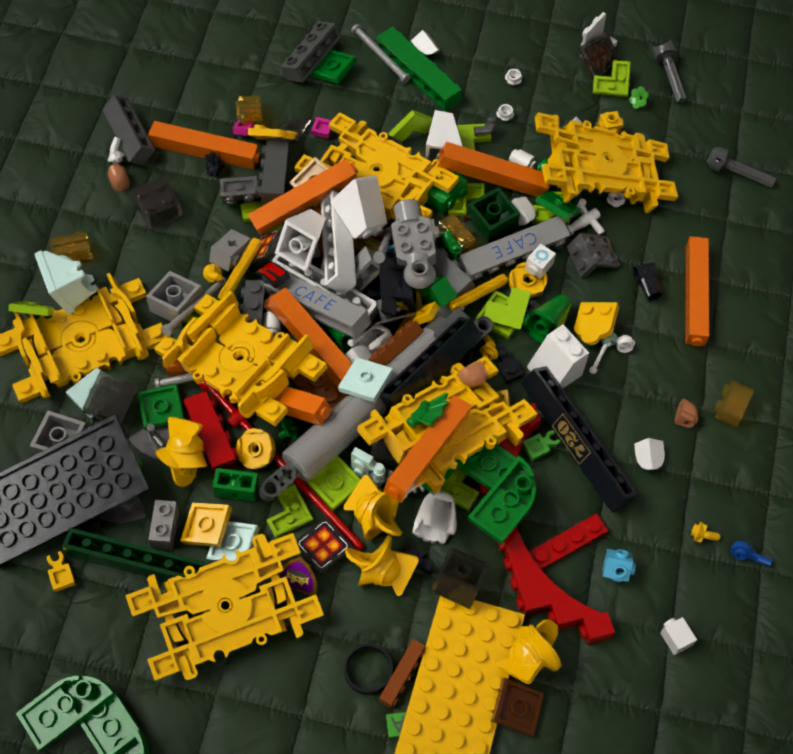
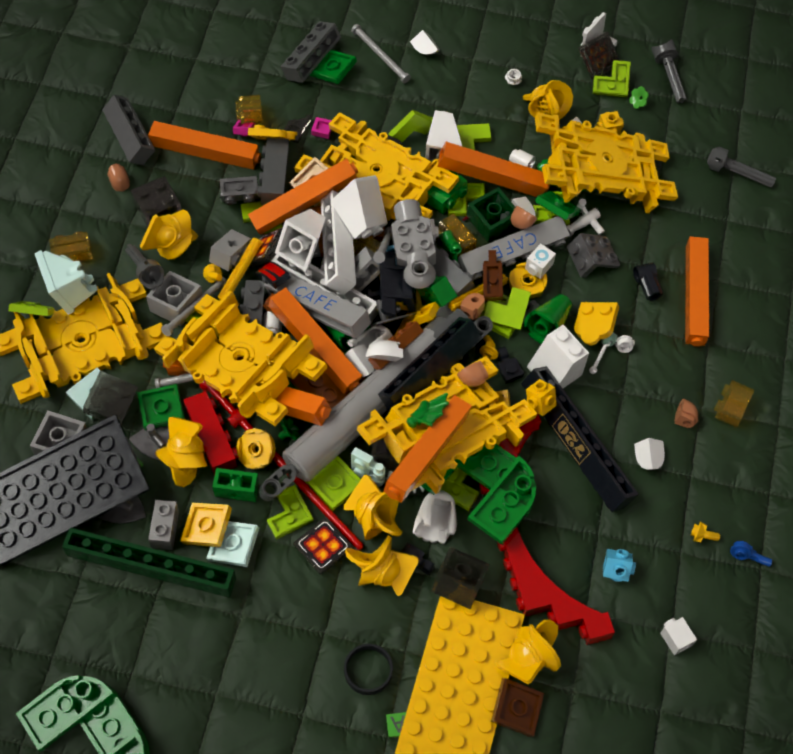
yellow plate [47,551,76,592] -> none
white plate [107,137,125,164] -> none
yellow piece [125,533,324,681] -> none
black plant [205,152,225,176] -> none
shield [278,556,318,596] -> none
light aqua plate [338,357,394,403] -> none
green brick [377,26,462,111] -> none
dark orange piece [379,639,425,708] -> none
dark grey arm [474,116,497,136] -> none
white plate [497,104,514,121] -> none
bright green plate [522,430,560,461] -> none
red plate [529,513,608,570] -> none
white plate [607,192,625,207] -> none
none -> dark grey piece [125,244,164,289]
none -> yellow helmet [140,209,198,260]
none -> white brick [365,340,403,362]
none -> nougat piece [460,293,485,320]
none -> reddish brown hinge [483,250,503,301]
none -> nougat piece [511,206,537,229]
none -> yellow helmet [523,80,573,120]
none -> yellow brick [526,379,557,416]

